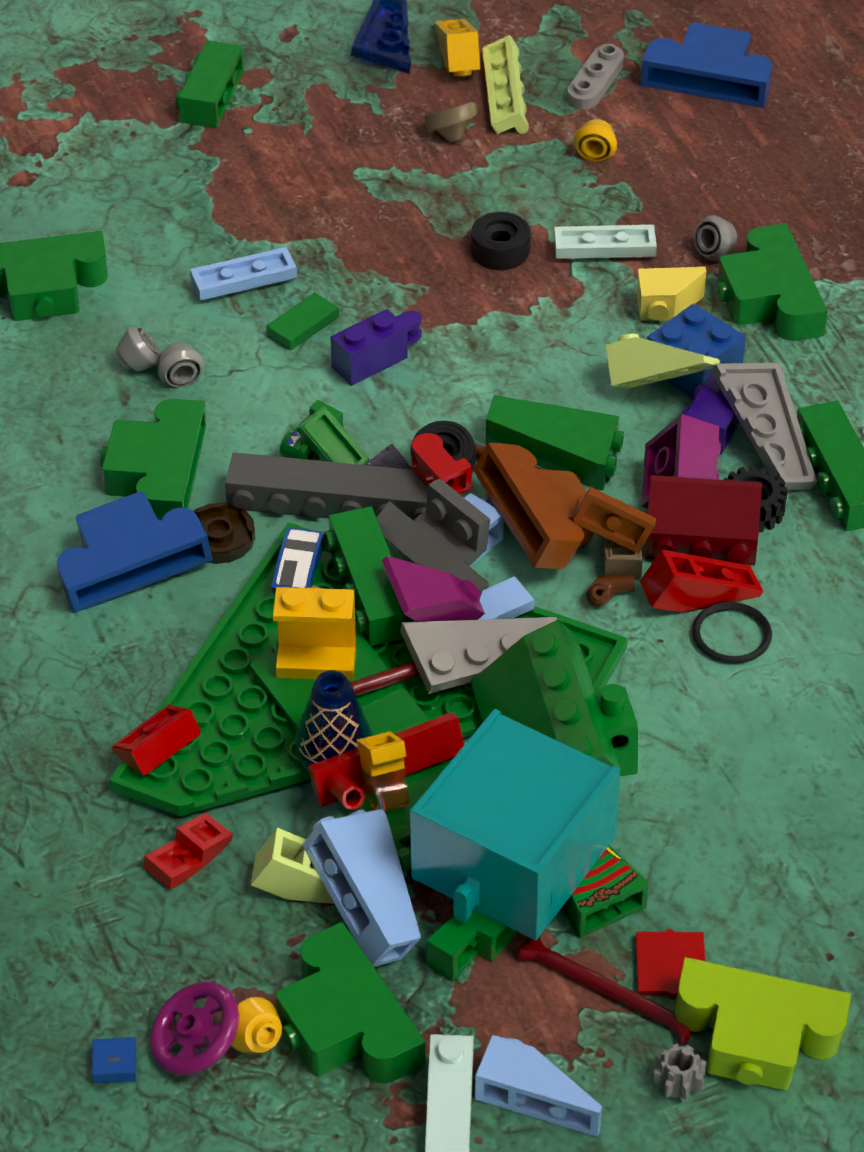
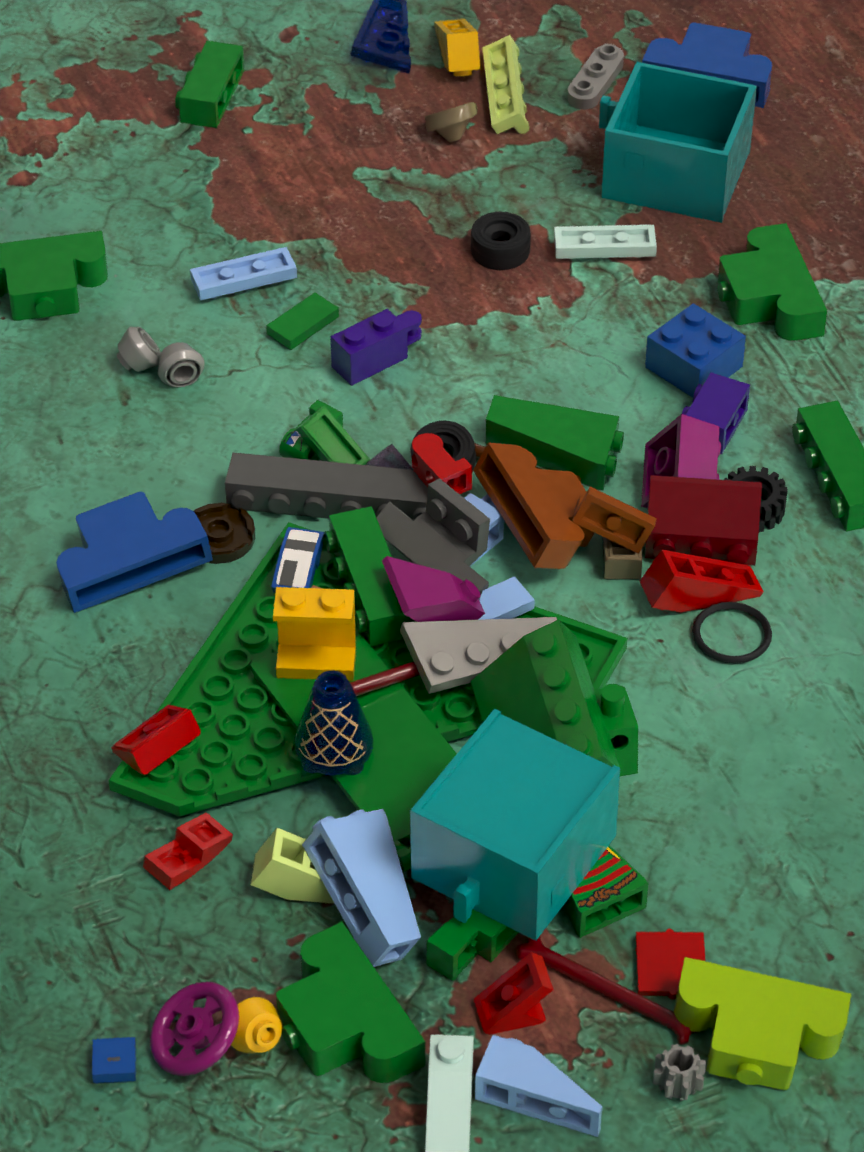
green brick [100,399,207,520] -> none
red piece [308,712,464,810] -> none
leg [357,731,409,812] -> none
yellow cone [573,119,617,161] -> none
reddish brown arm [586,574,635,607] -> none
yellowish green slope [606,333,720,389] -> none
light yellow slope [636,267,706,321] -> none
light grey cone [694,215,737,261] -> none
light grey wing [711,363,817,490] -> none
none -> red slope [473,952,554,1035]
none -> teal piece [599,62,757,223]

